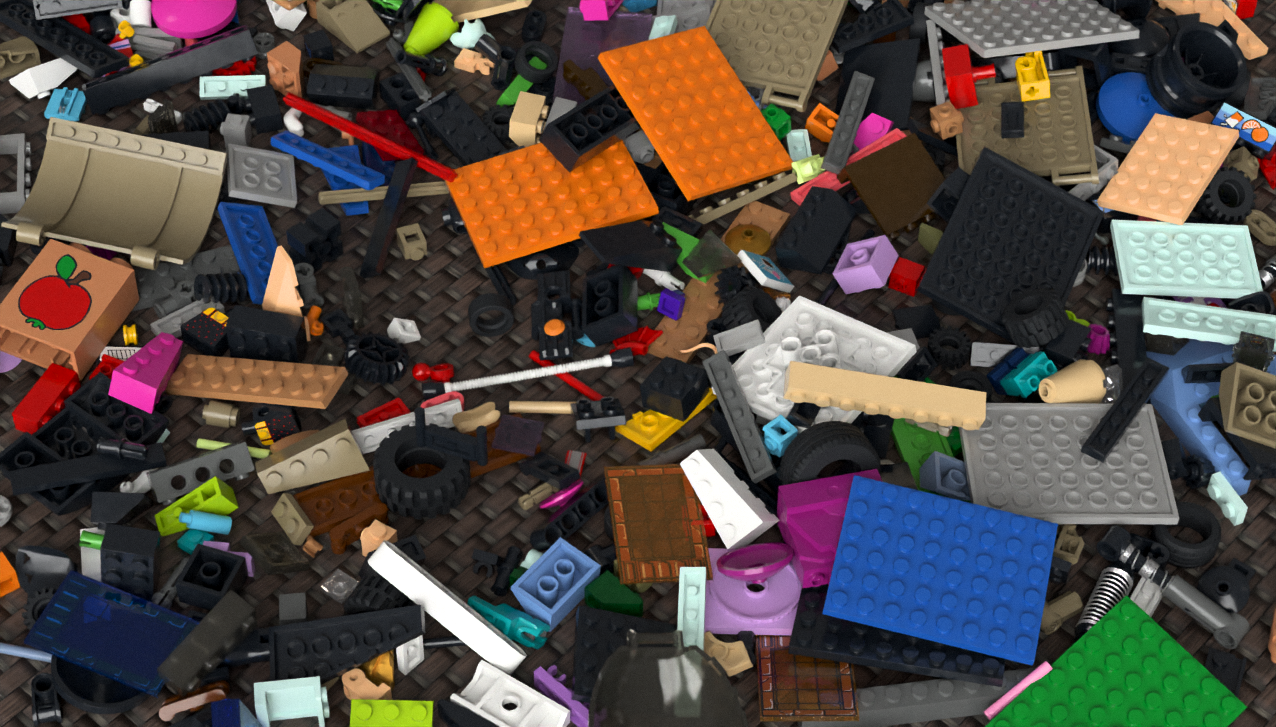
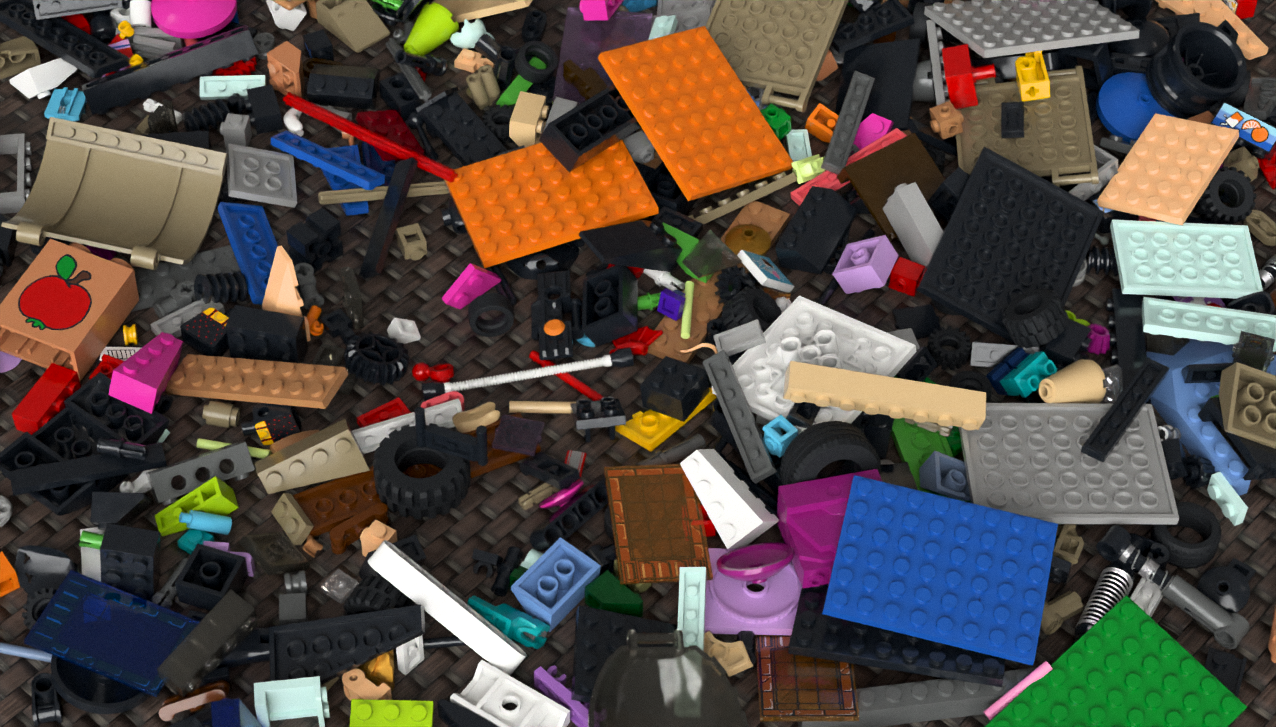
none -> dark grey wheel [284,570,308,596]
none -> dark pink wing [441,263,502,310]
none -> dark tan piece [466,65,500,110]
none -> yellowish green bar [681,281,694,339]
none -> light grey brick [883,182,943,269]
none -> light grey pin [1158,425,1181,442]

